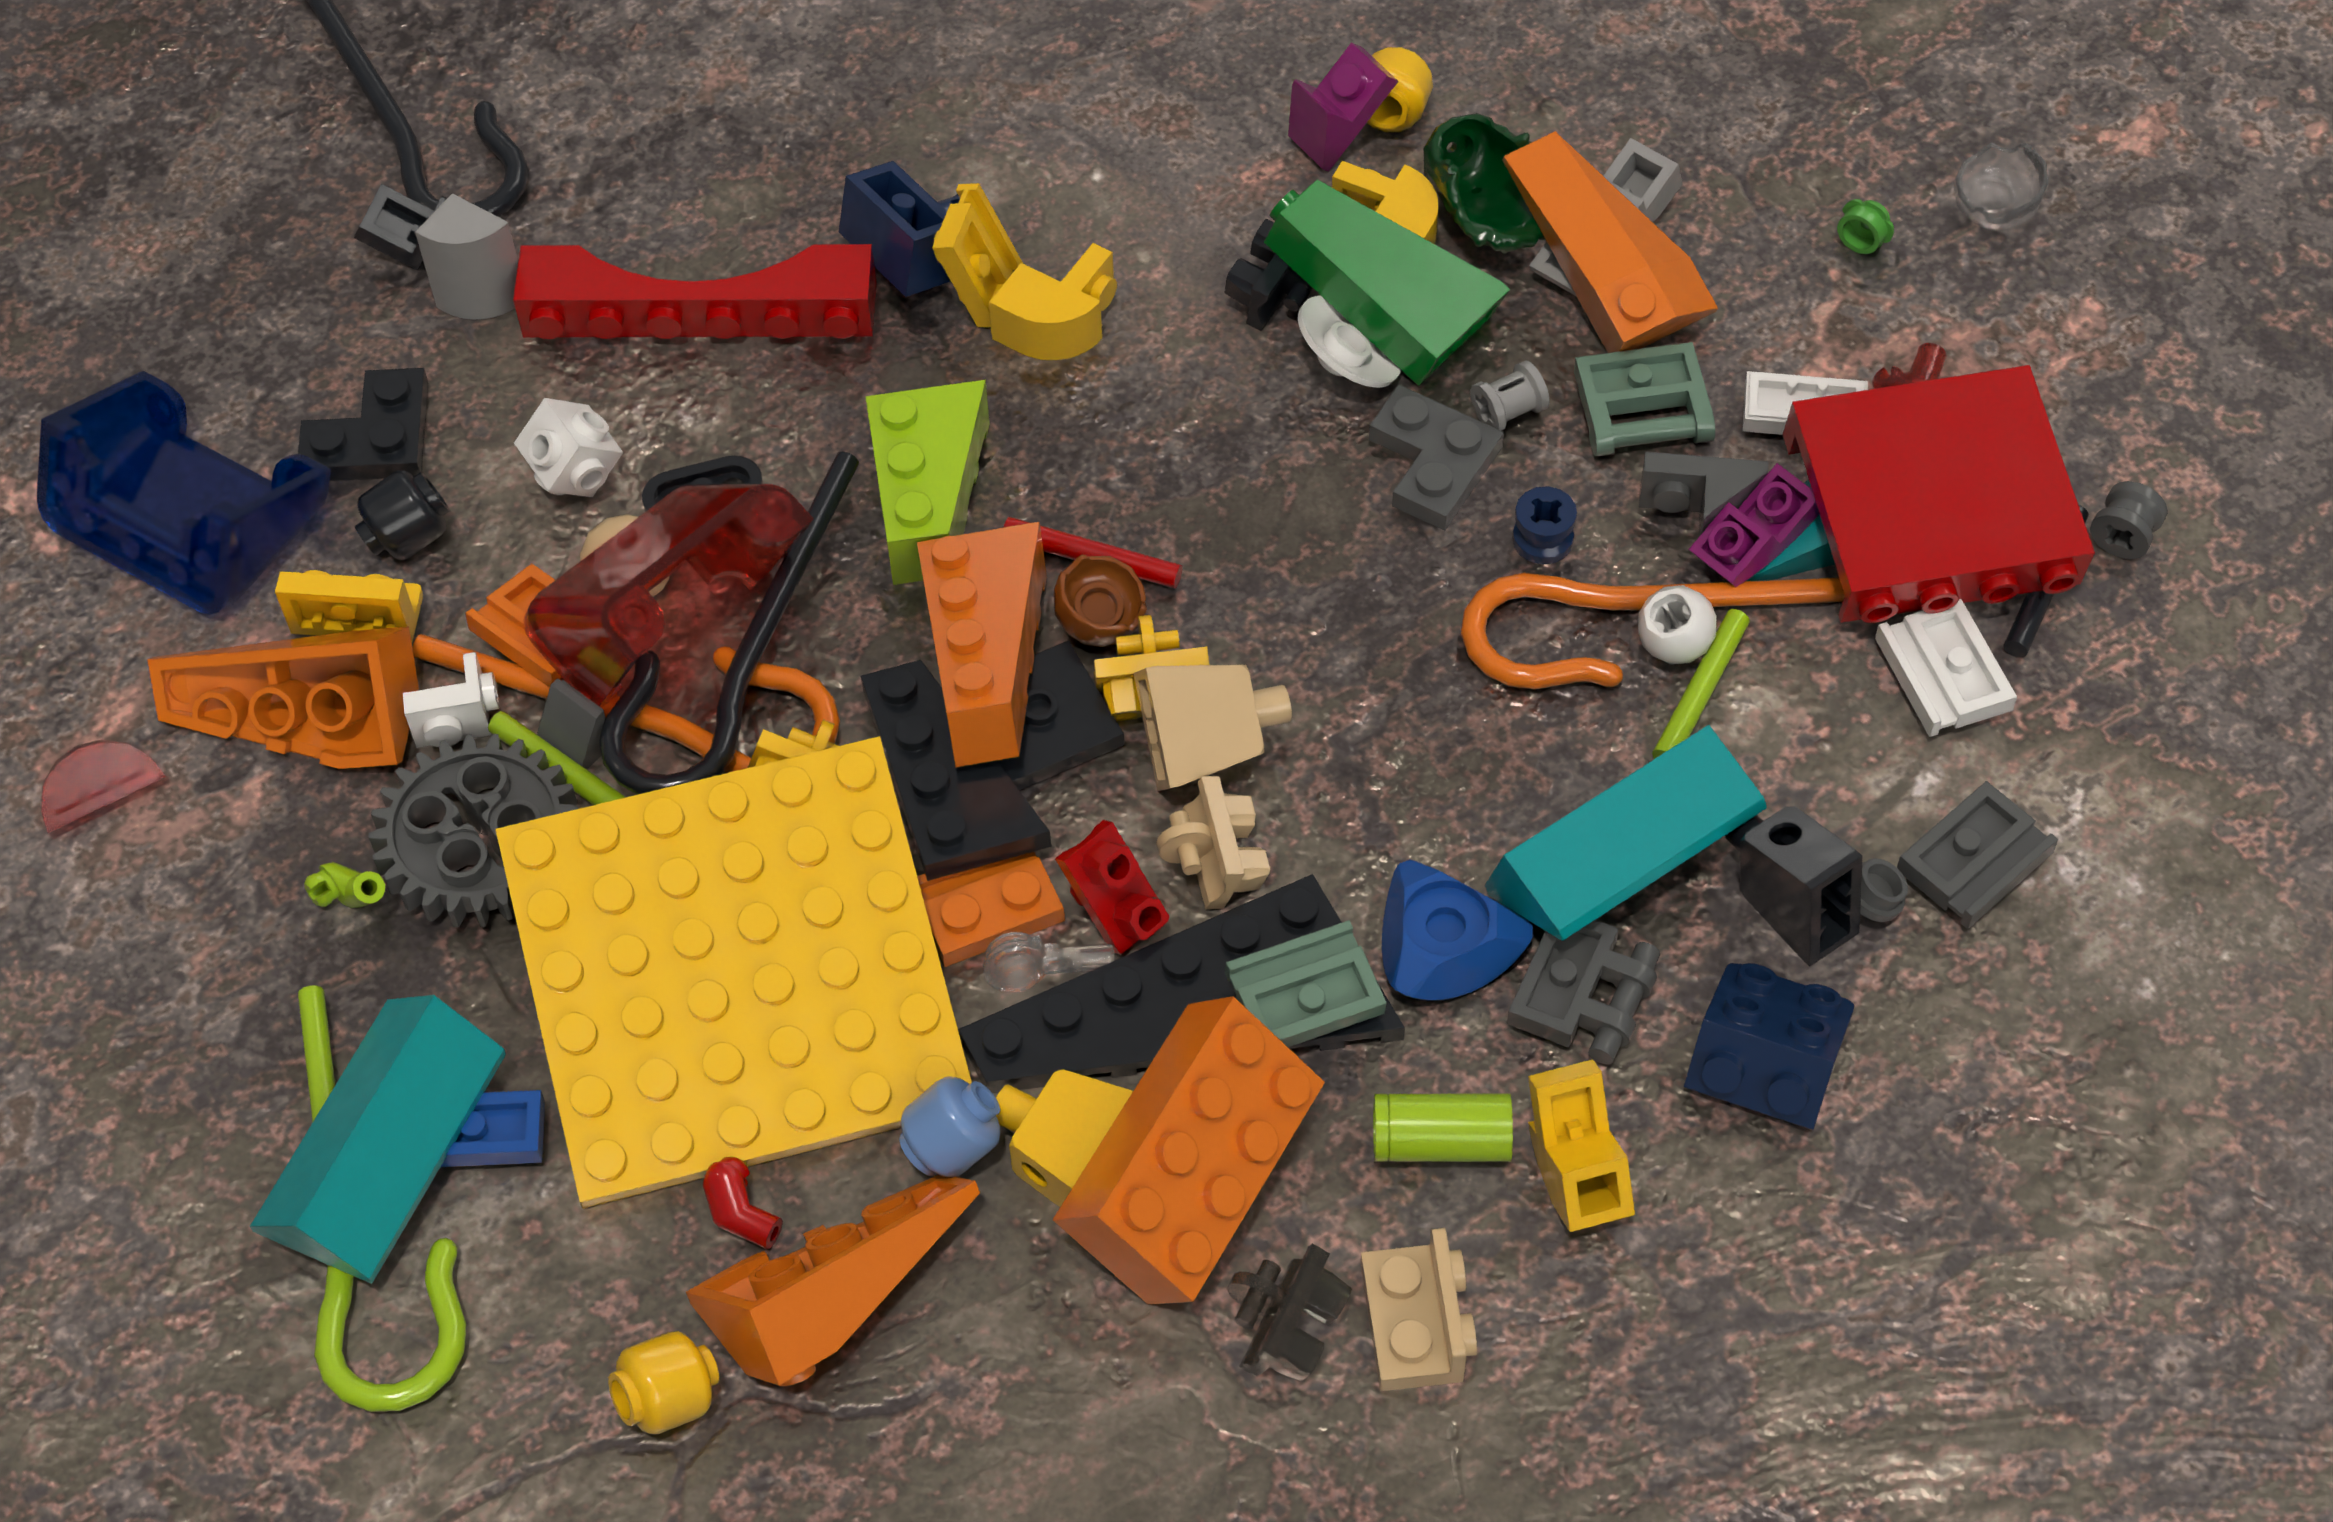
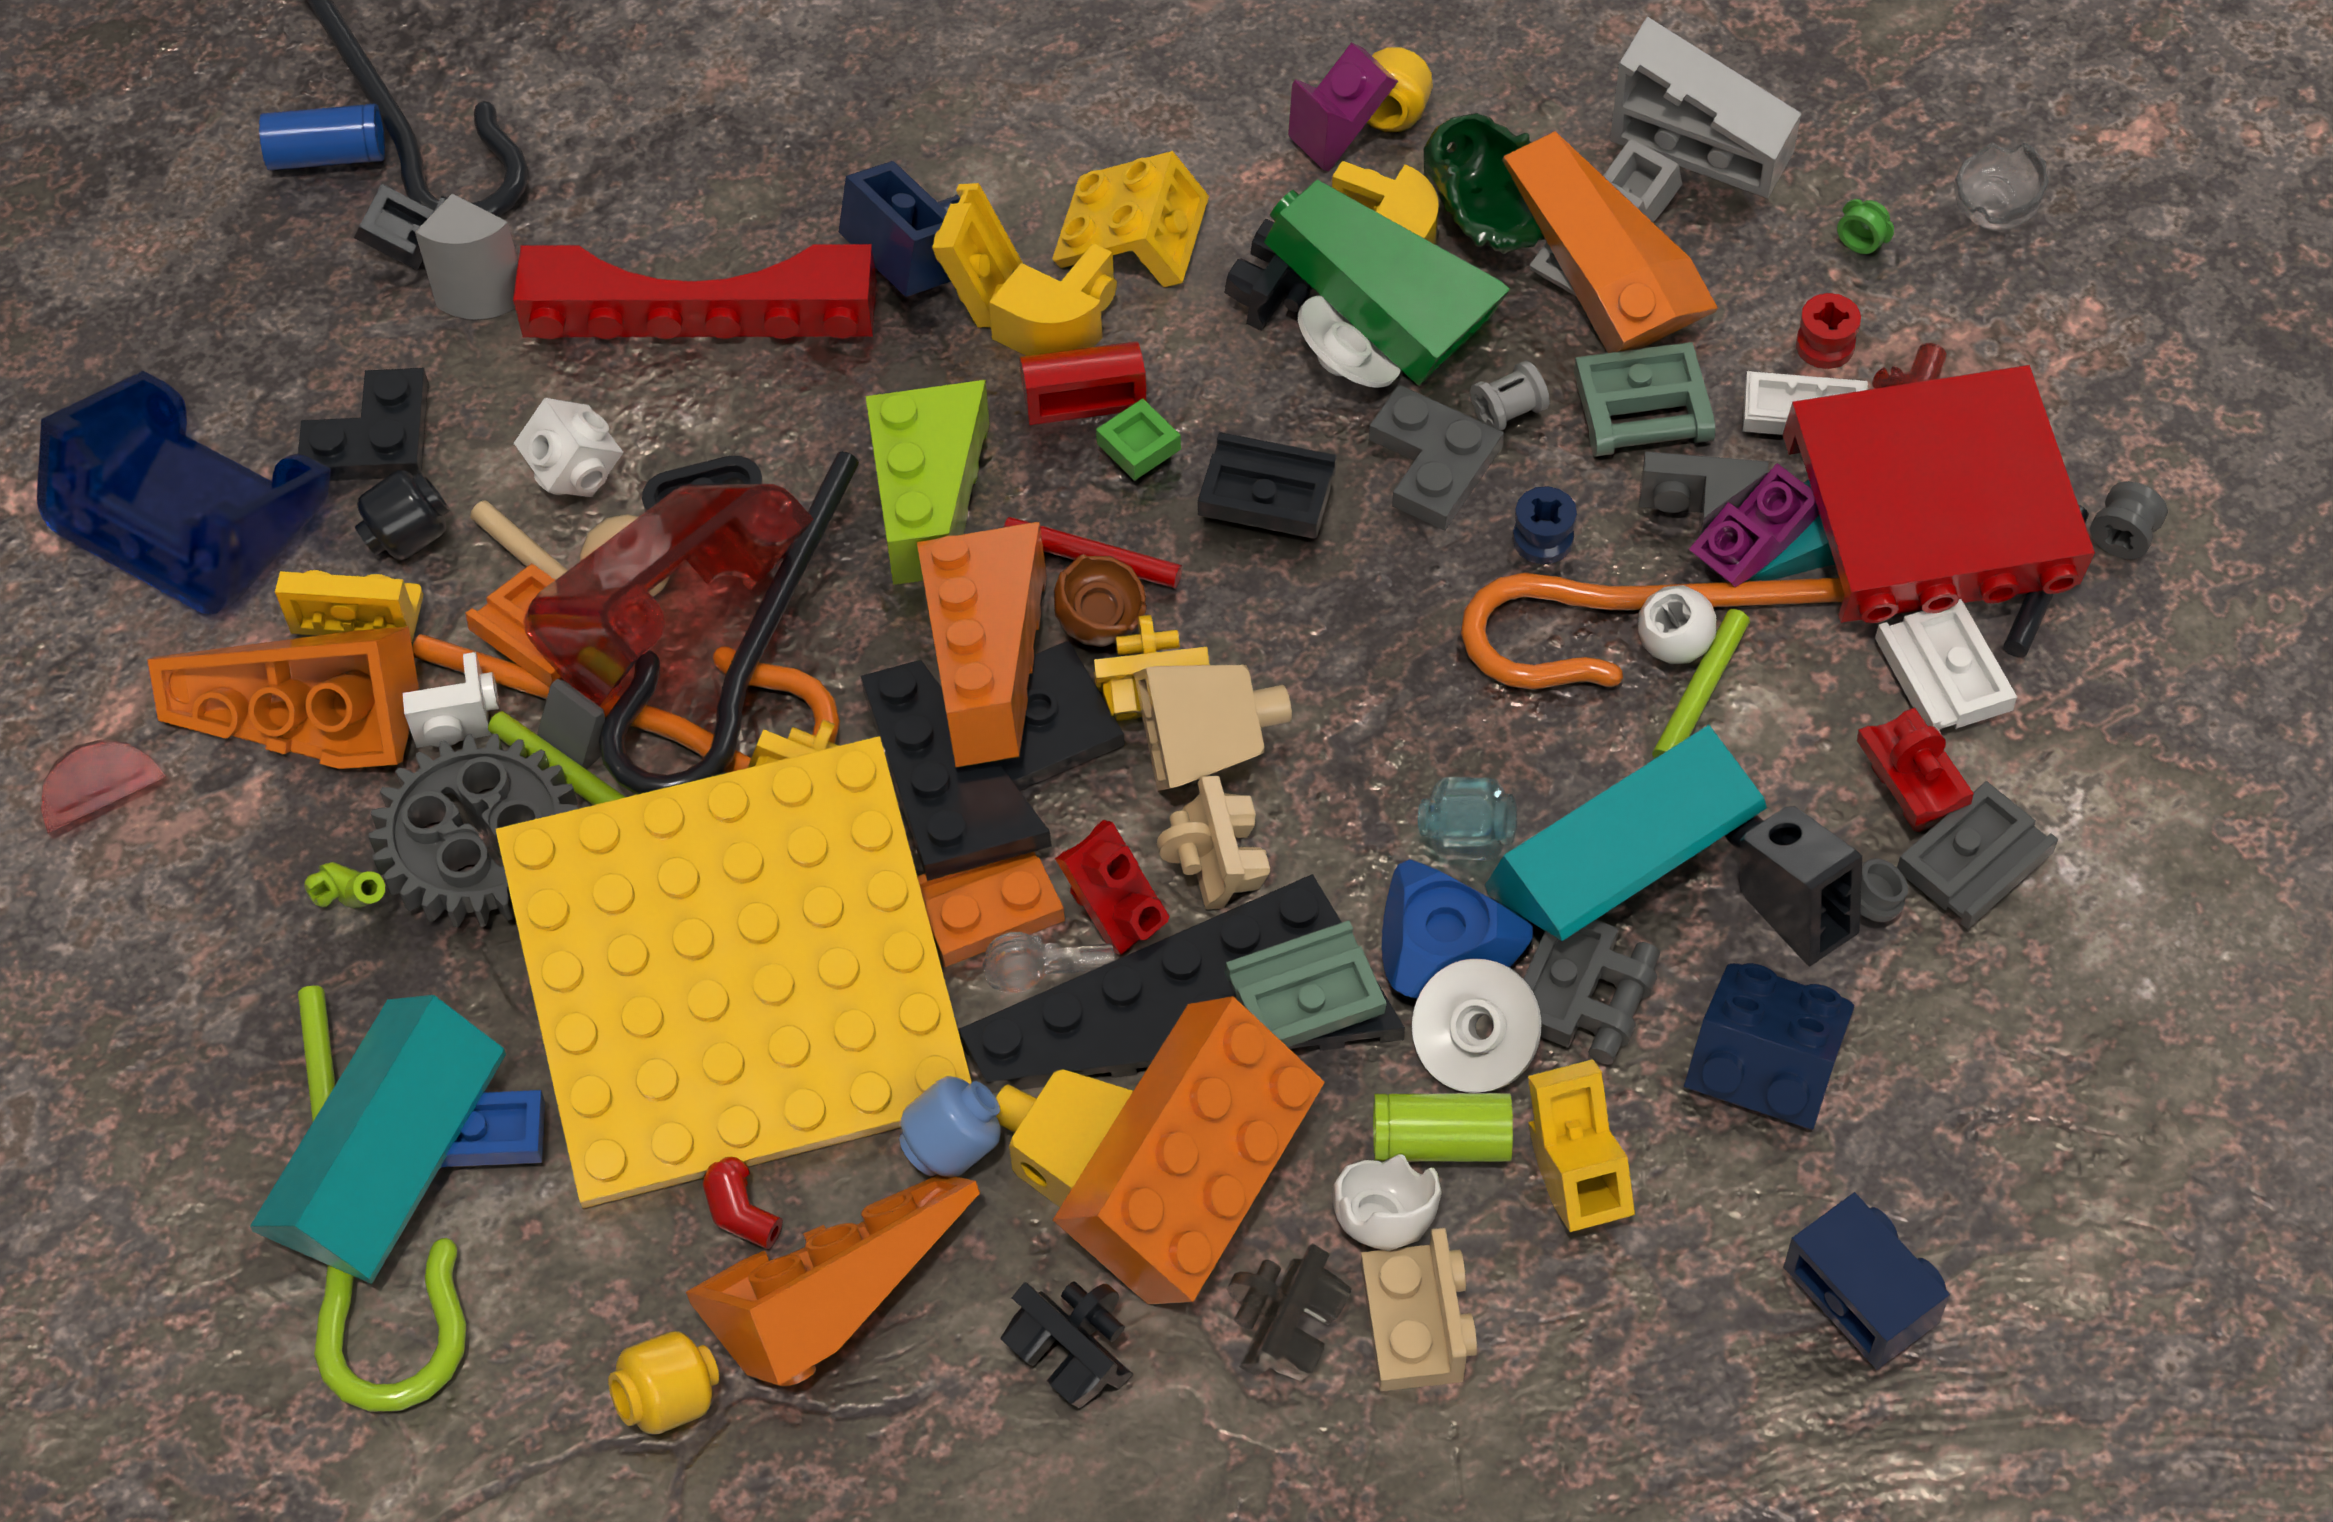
none -> blue pin [259,104,385,171]
none -> tan bar [470,500,609,615]
none -> black hips [1000,1281,1133,1408]
none -> red brick [1019,341,1147,425]
none -> yellow bracket [1052,151,1209,287]
none -> bright green plate [1096,398,1181,481]
none -> black plate [1198,432,1337,539]
none -> white hair [1331,1154,1442,1251]
none -> white dish [1412,959,1541,1093]
none -> clear light blue head [1418,777,1517,860]
none -> light grey wedge [1610,16,1801,198]
none -> dark blue brick [1783,1192,1950,1370]
none -> red wheel [1796,293,1861,369]
none -> red hips [1856,707,1974,832]

